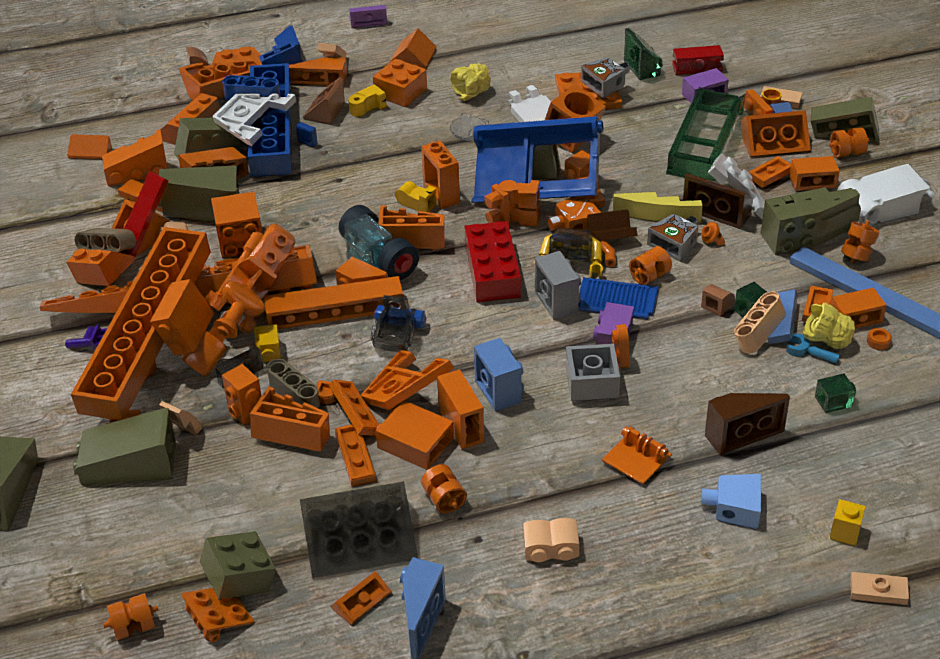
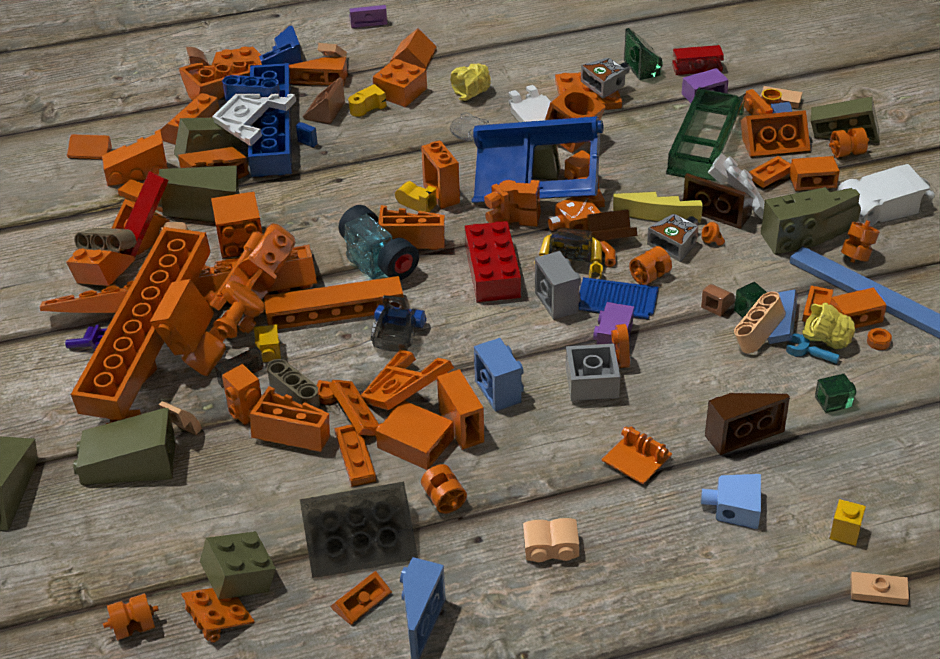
orange slope [335,256,388,285] -> none

